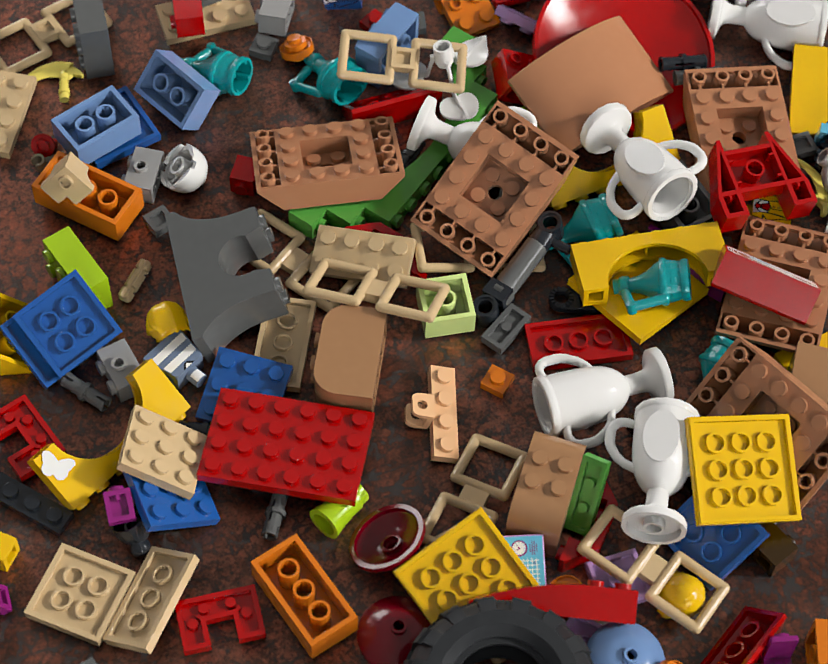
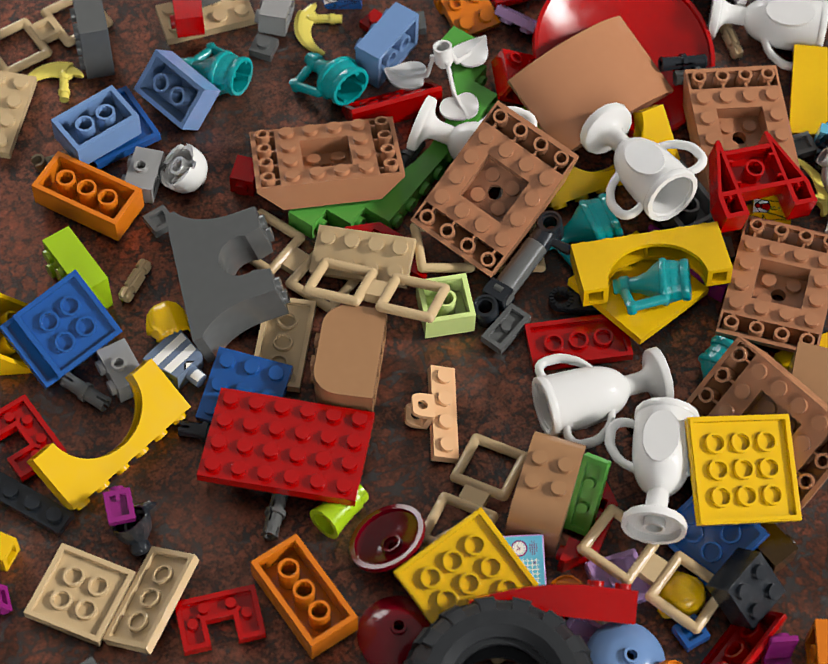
red plate [31,133,58,157] -> none
tan brick [40,152,94,205] -> none
white sticker [42,451,75,480] -> none
tan plate [116,405,207,500] -> none
blue plate [123,472,220,532] -> none
orange plate [279,33,314,62] -> none
tan bar [337,29,468,94] -> none
orange plate [480,364,515,399] -> none
red slope [710,244,821,325] -> none
none -> light yellow piece [294,3,342,56]
none -> blue plate [671,613,711,652]
none -> black brick [706,547,786,630]
none -> tan axle [719,24,744,60]

